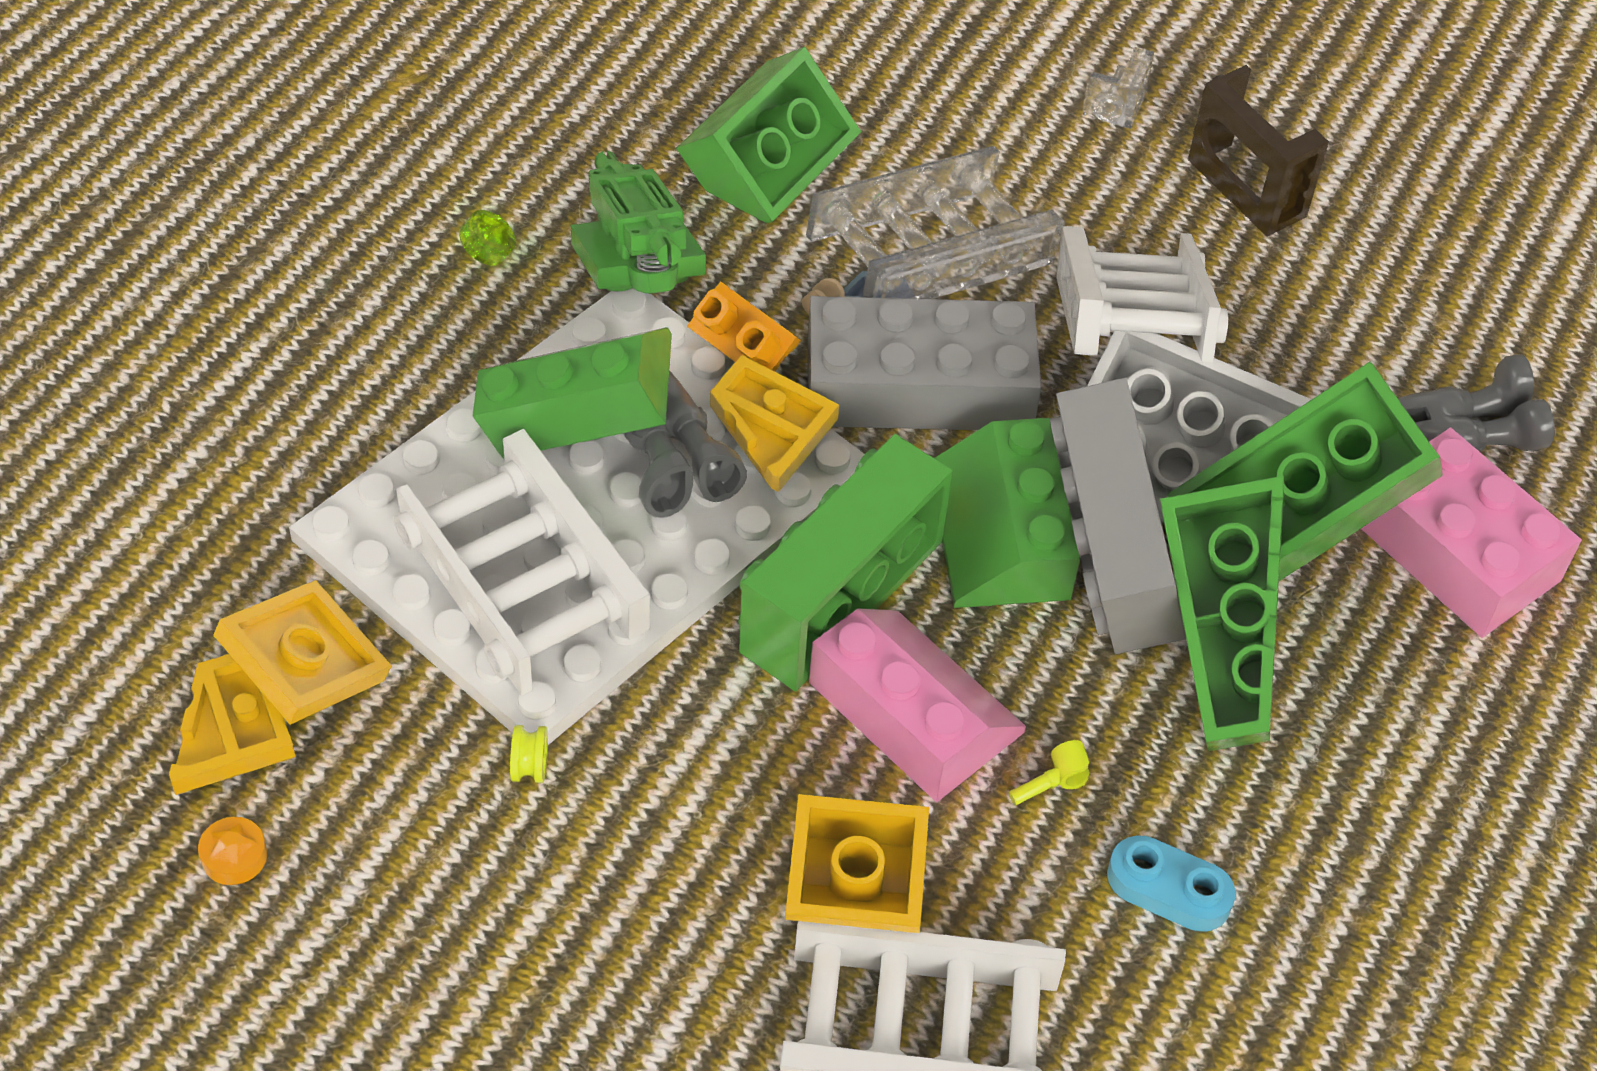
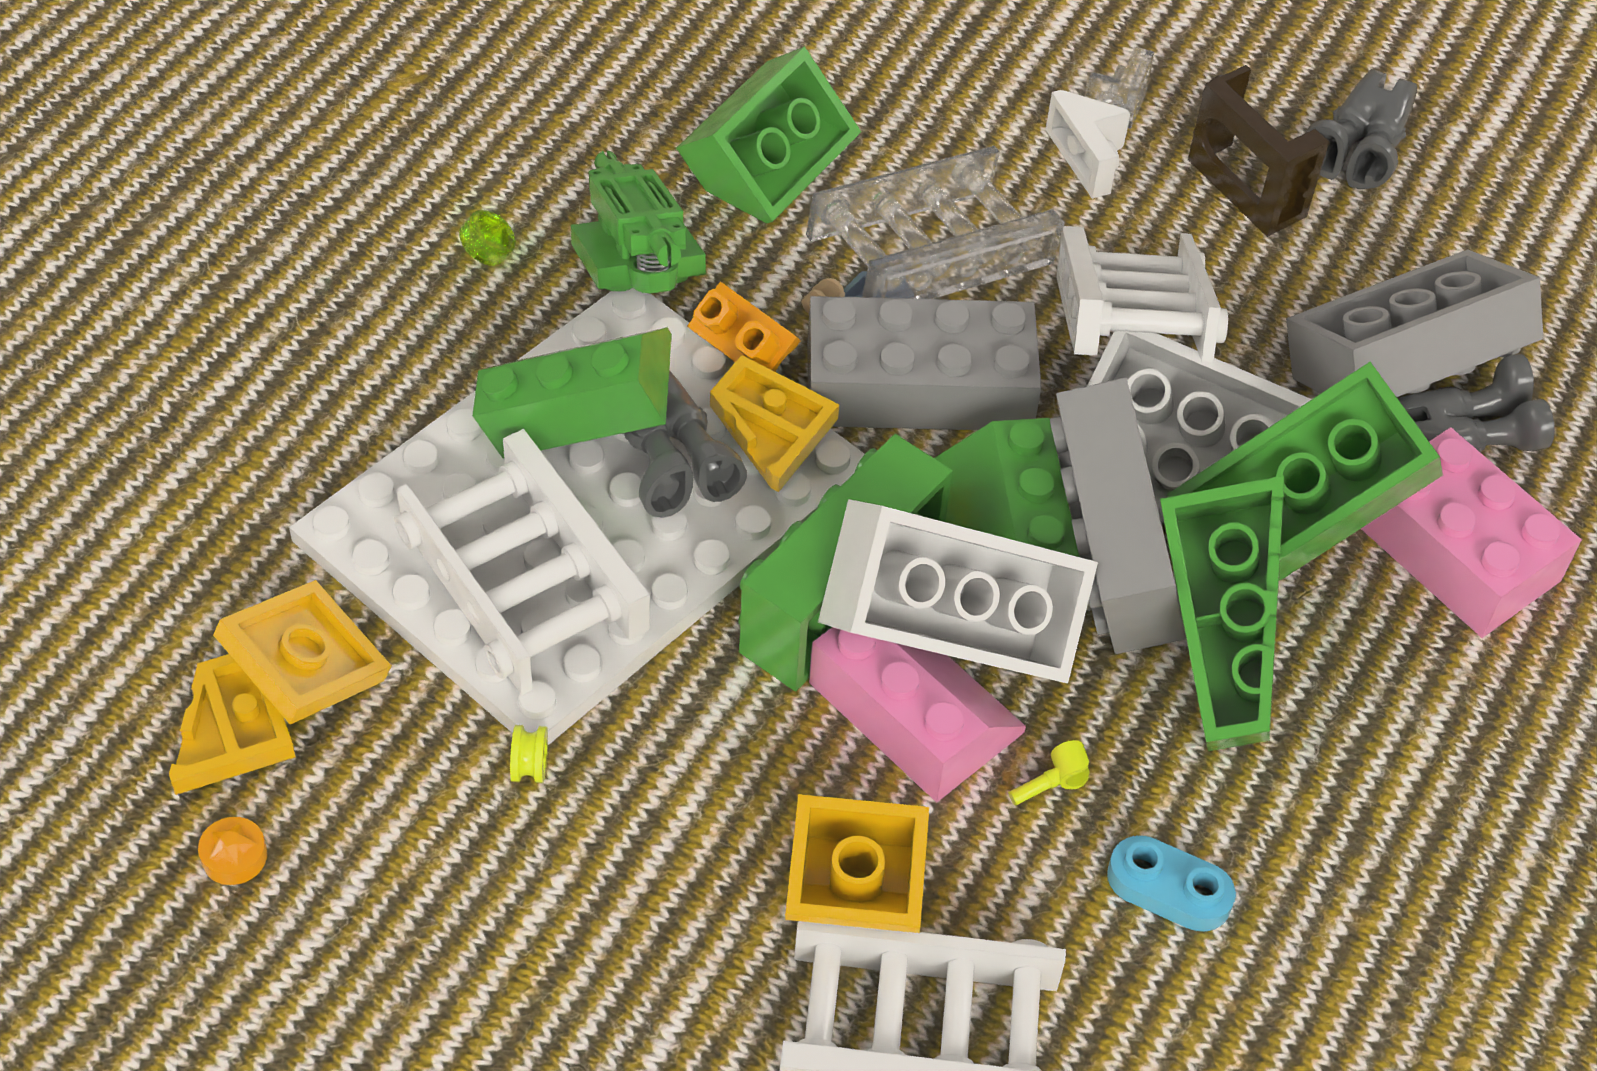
none -> white brick [818,499,1098,683]
none -> white slope [1046,90,1130,199]
none -> light grey brick [1286,249,1543,397]
none -> dark grey piece [1305,69,1417,189]

